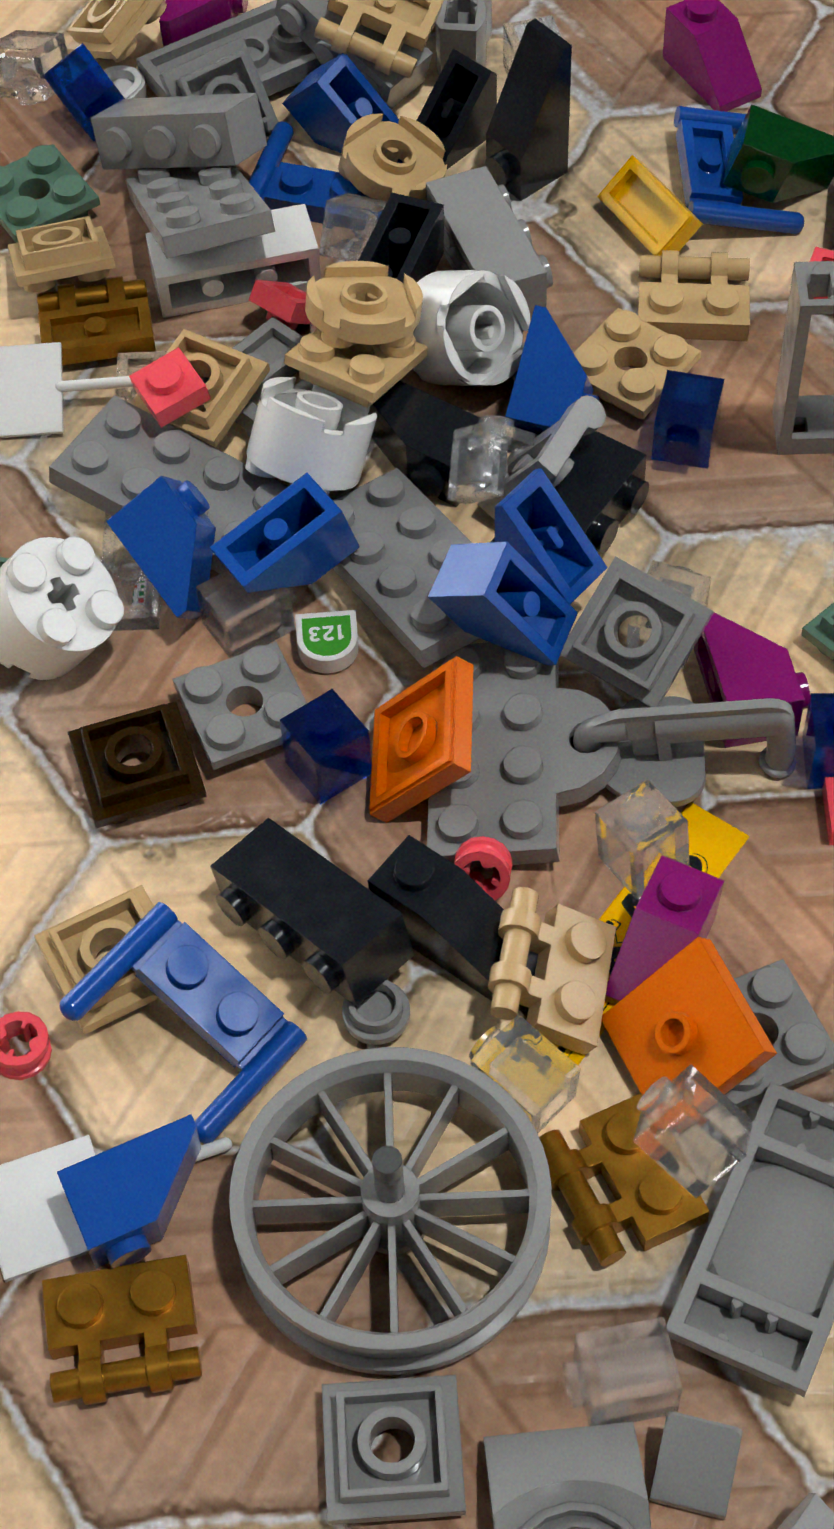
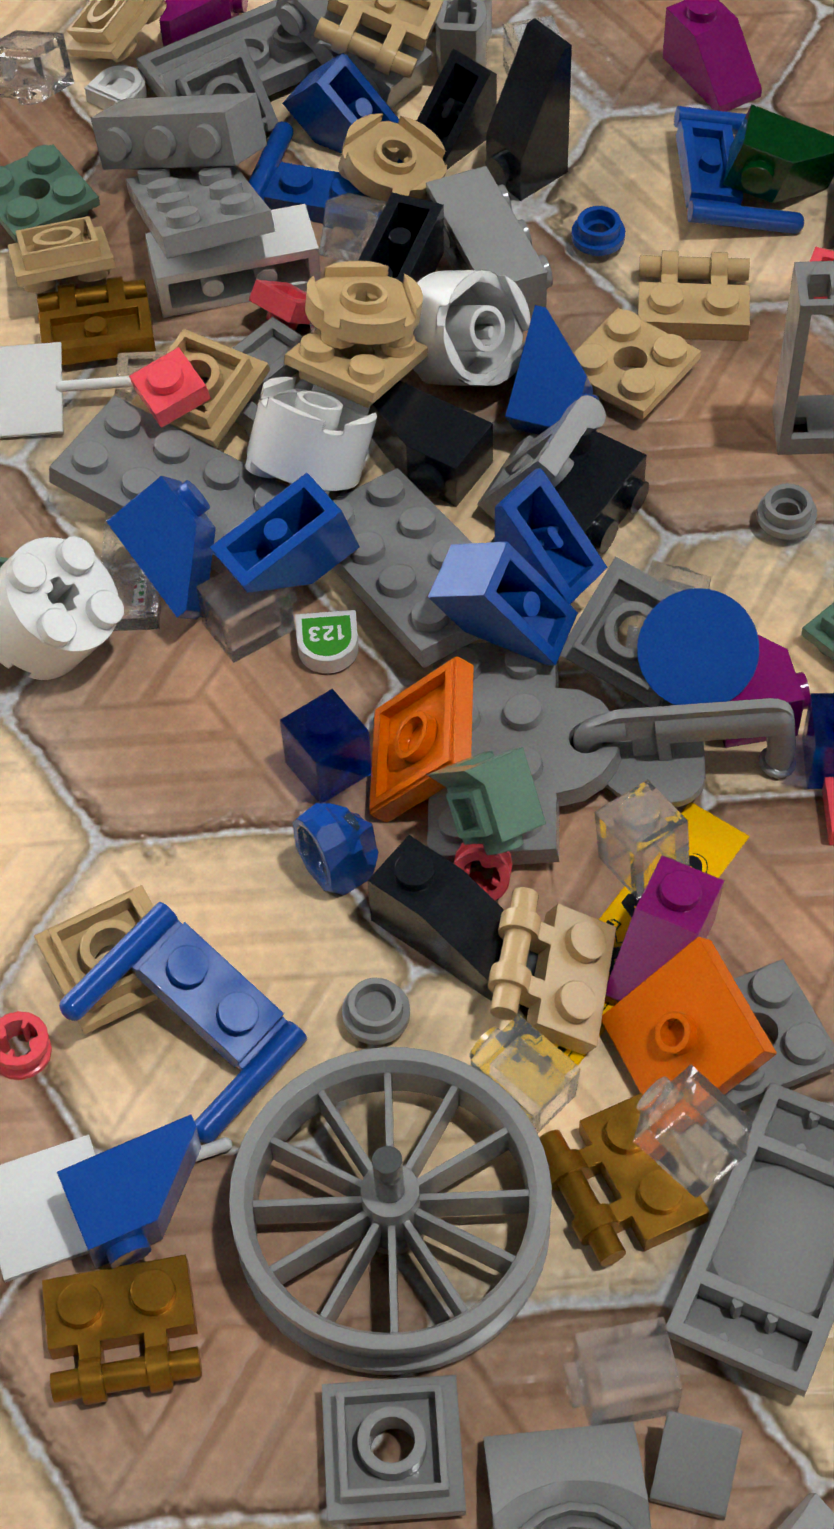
clear blue brick [43,43,125,141] -> none
dark brown piece [68,701,207,829] -> none
light grey piece [173,641,318,770] -> none
black brick [210,818,414,1006] -> none
clear bracket [448,416,535,504] -> none
yellow tile [597,155,703,256] -> none
clear blue brick [651,370,725,469] -> none
none -> blue rock [292,803,379,895]
none -> sand green window [427,747,546,855]
none -> blue plate [571,206,626,256]
none -> blue sticker [637,588,759,705]
none -> light grey plate [757,483,817,540]

